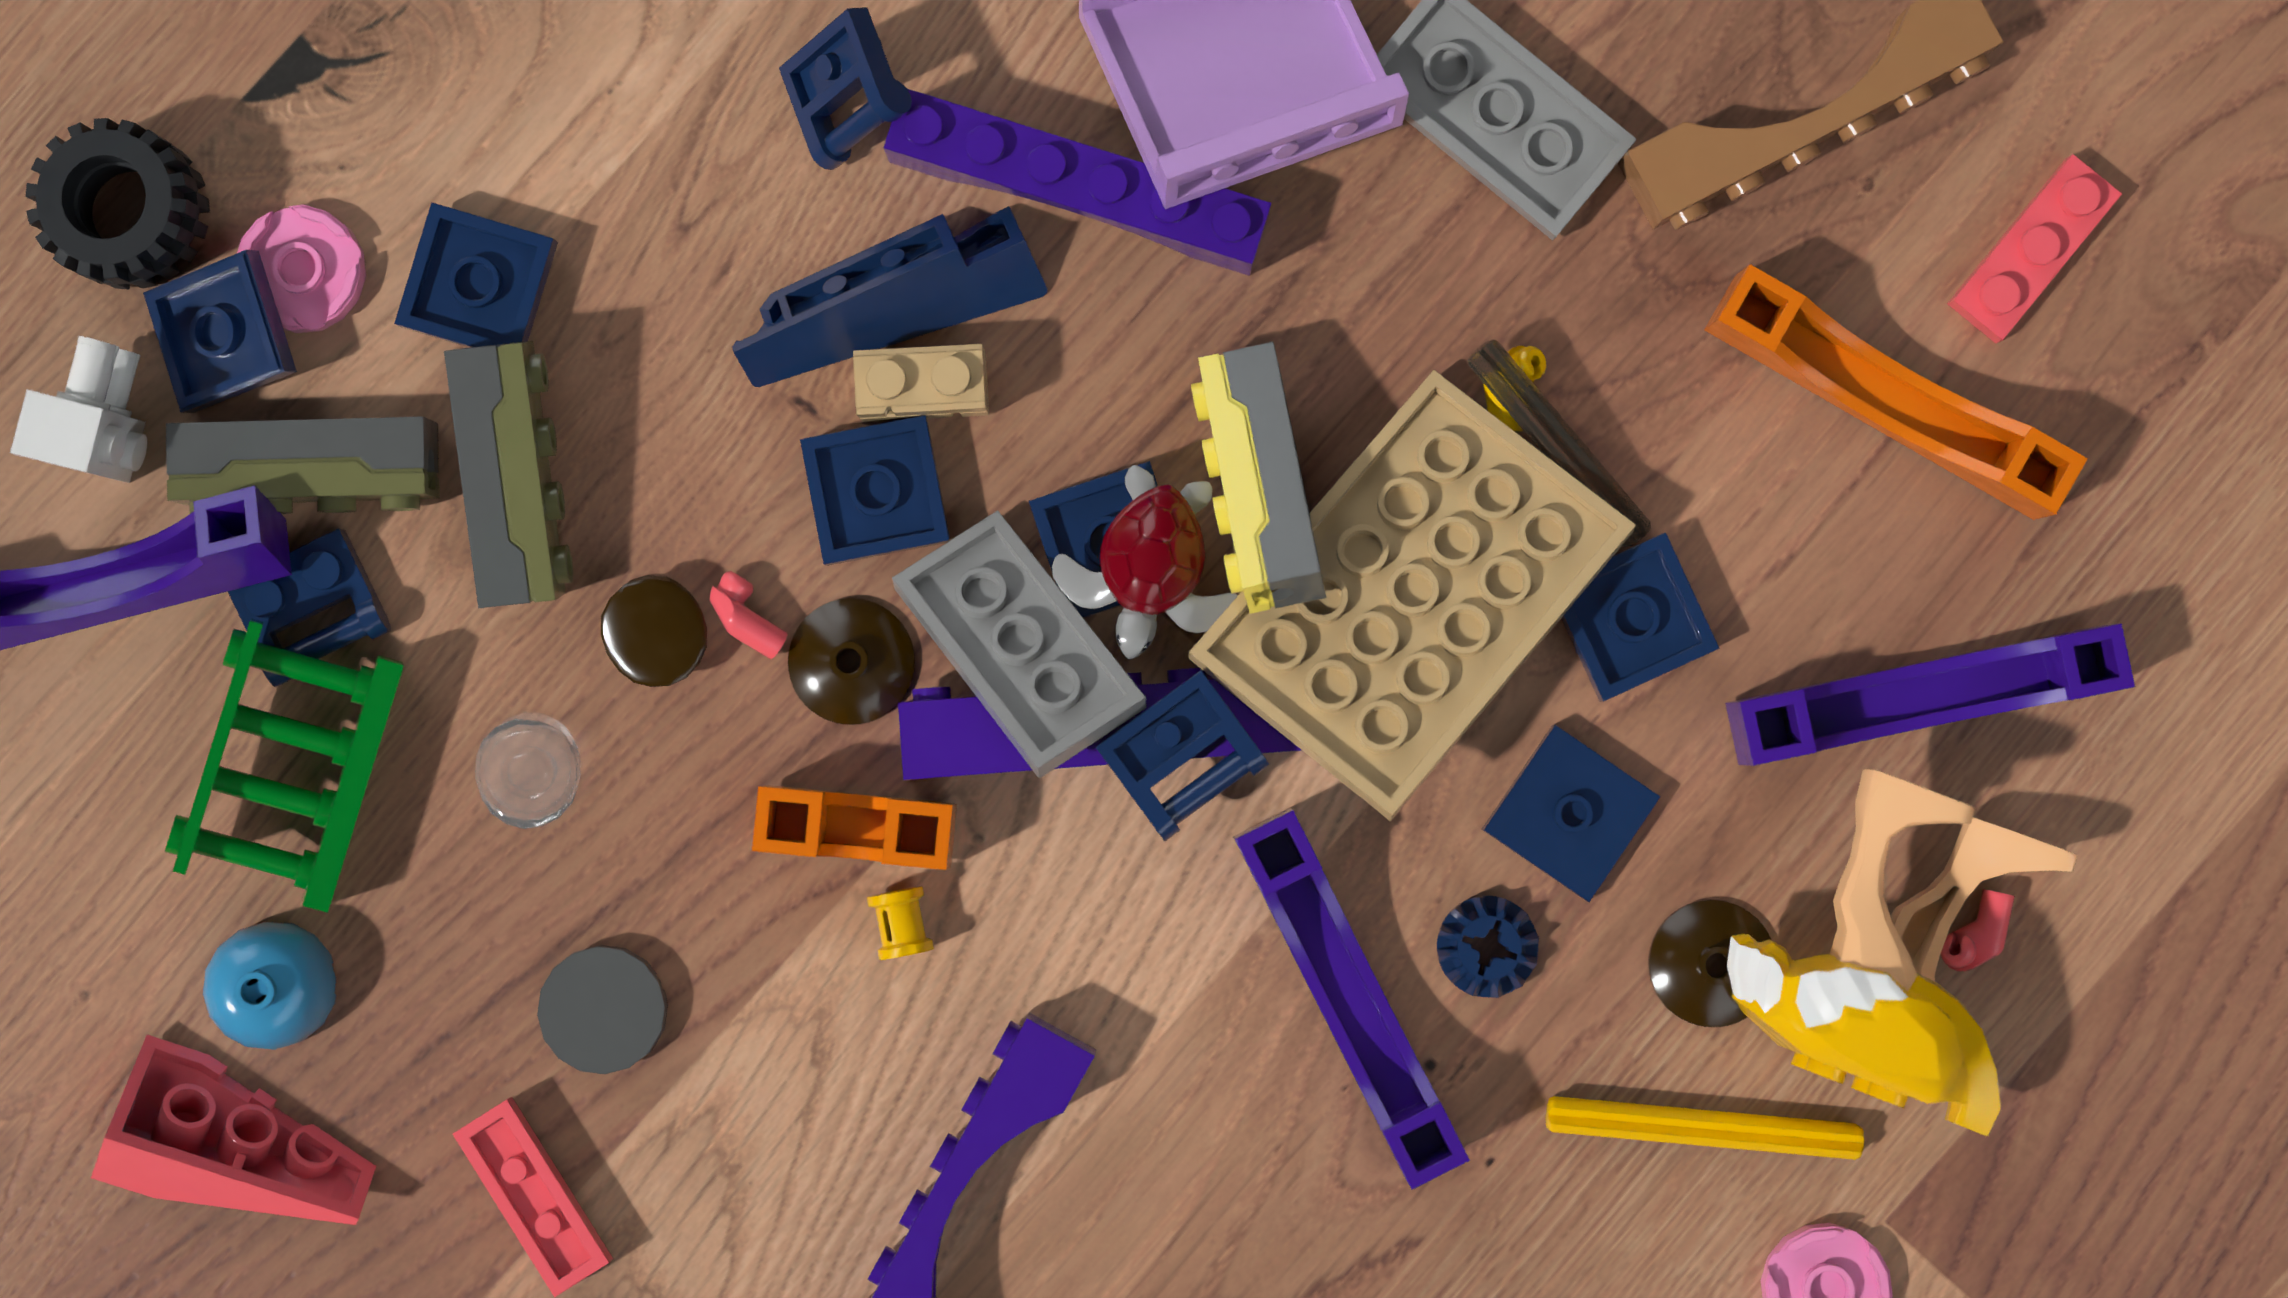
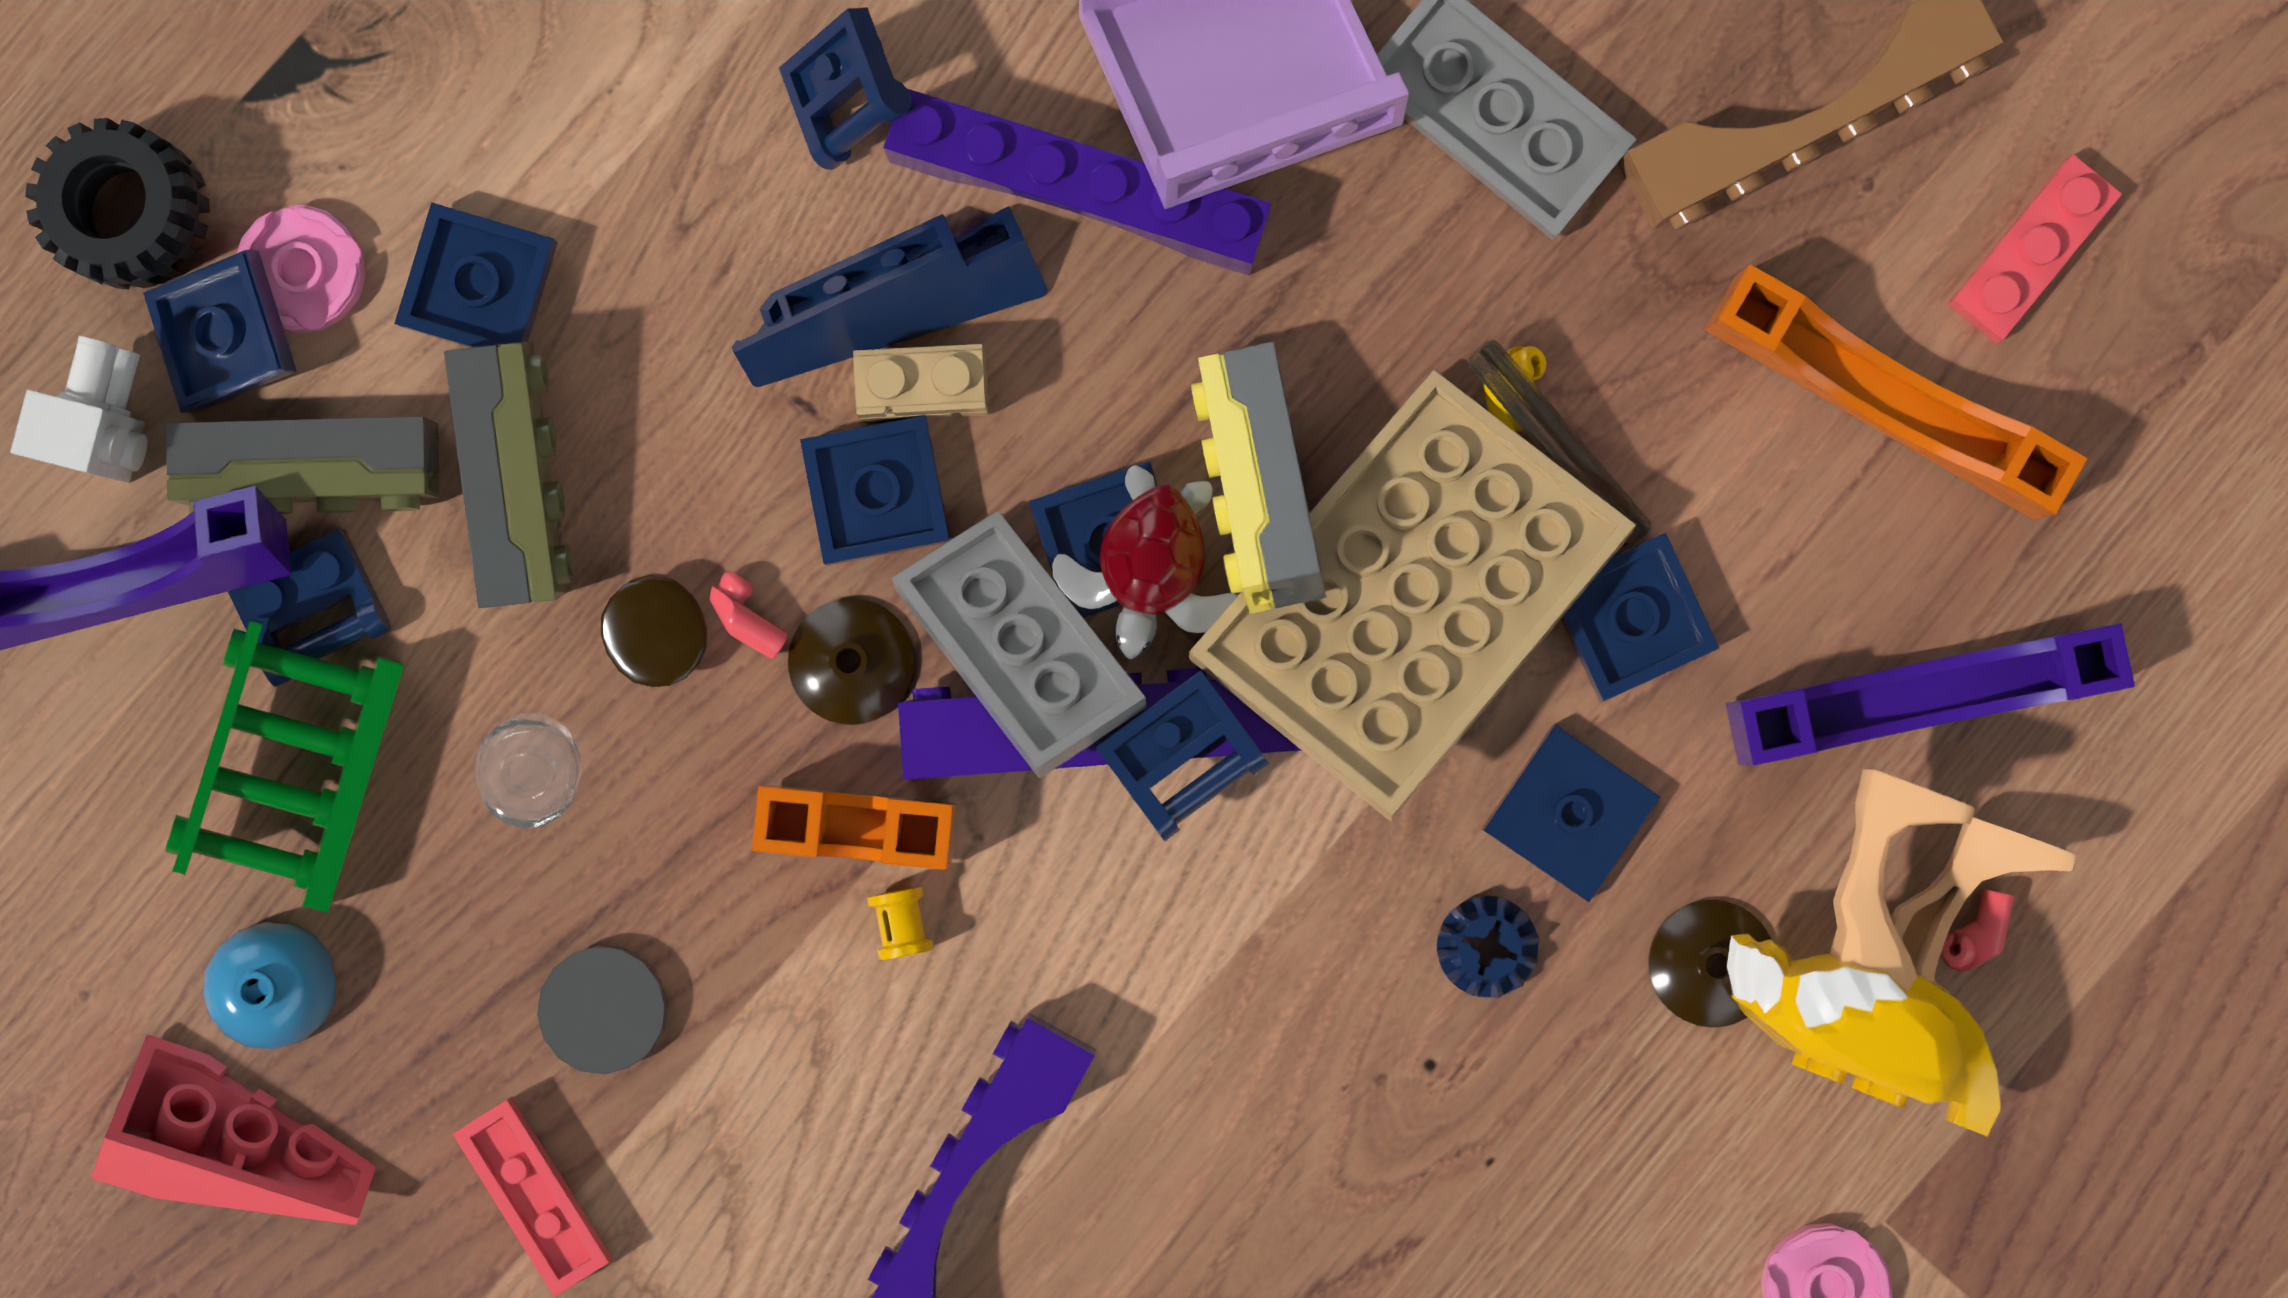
dark purple arch [1233,808,1470,1190] -> none
yellow axle [1545,1096,1864,1160] -> none

